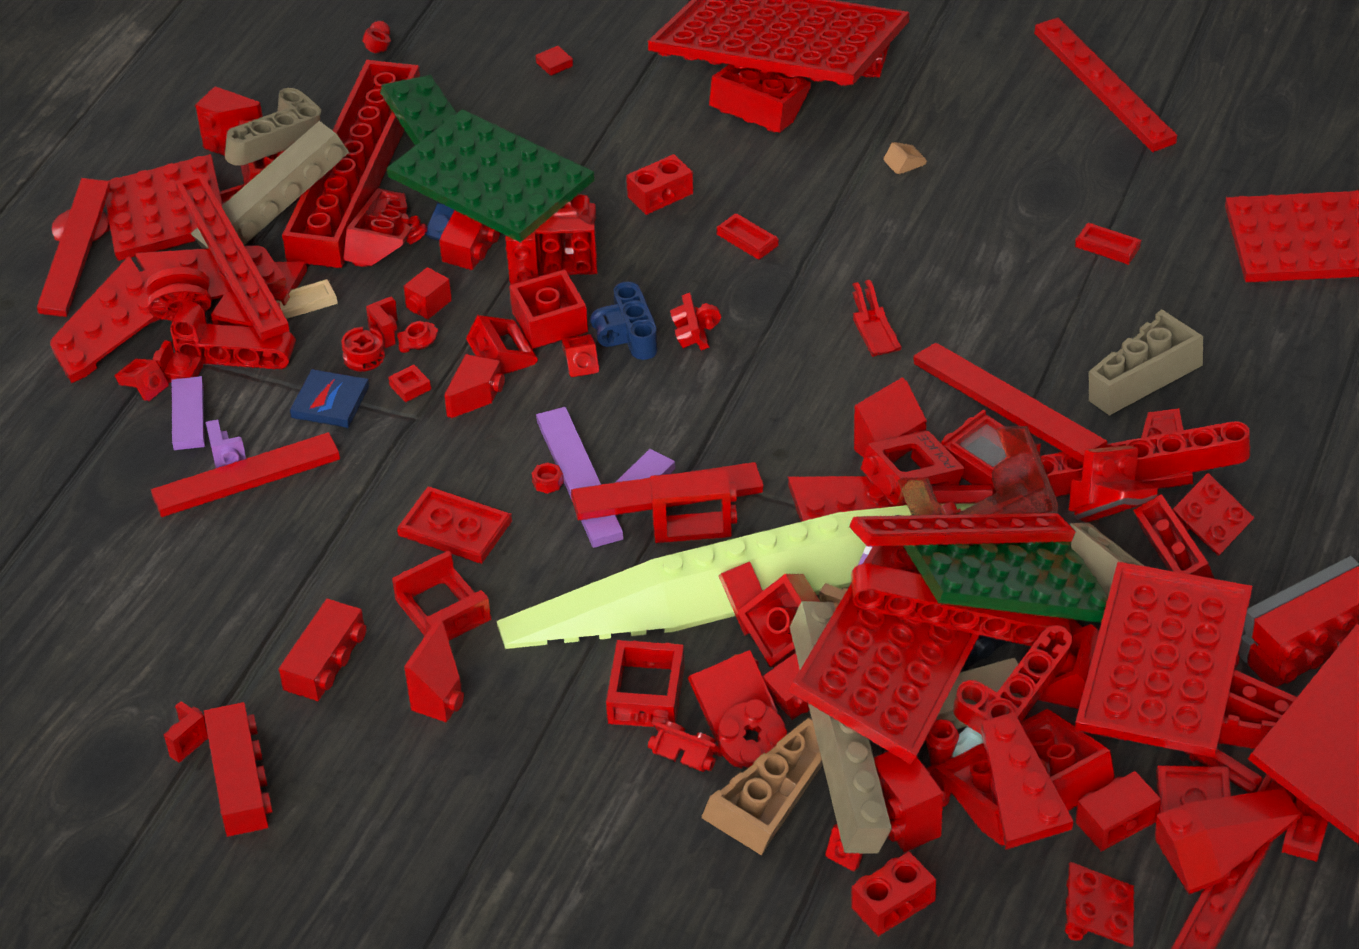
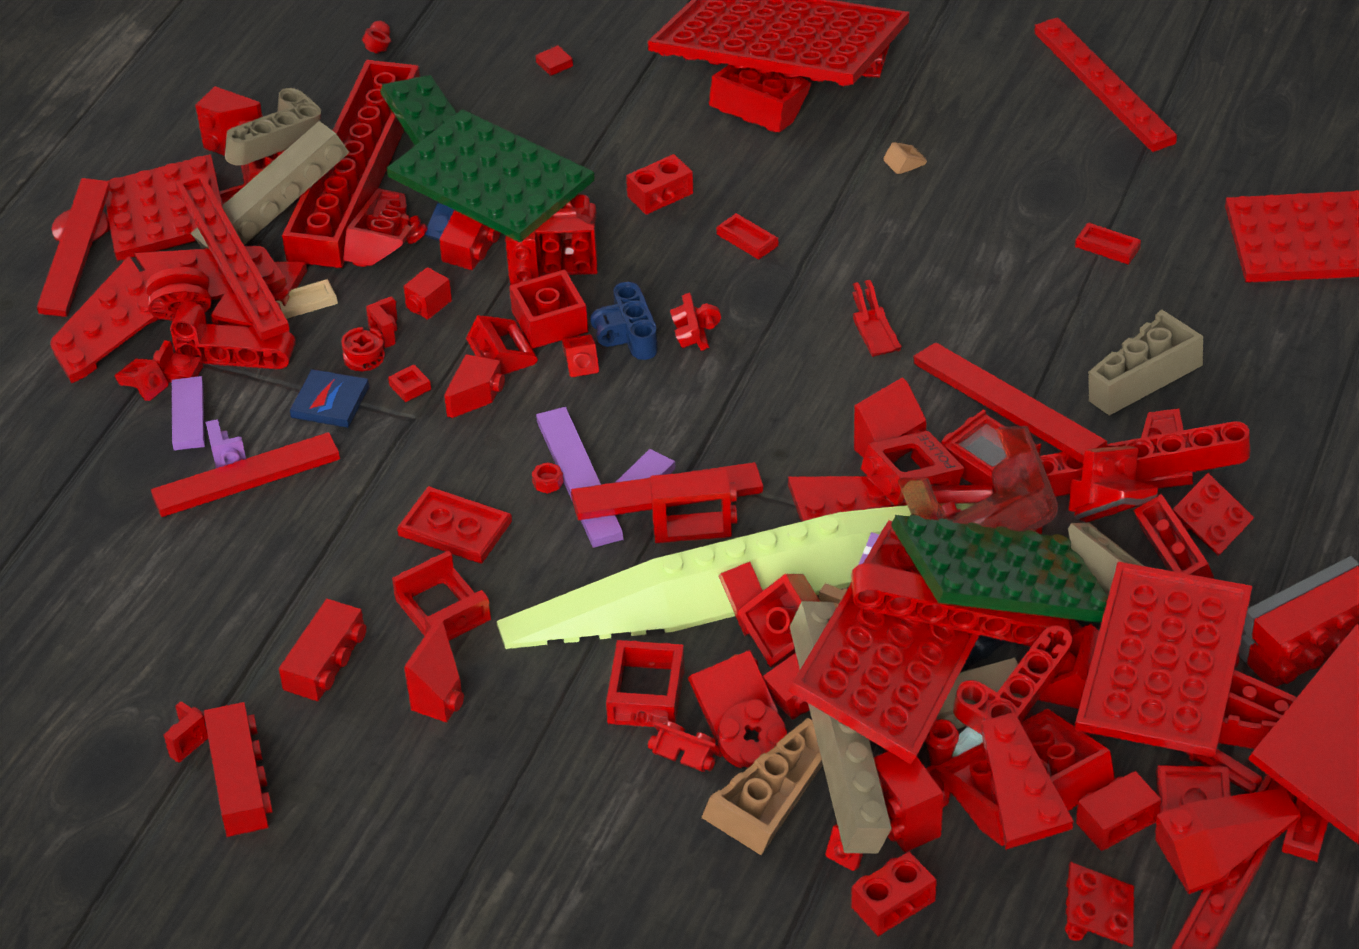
red animal [397,321,438,353] -> none
red tile [849,513,1076,546] -> none

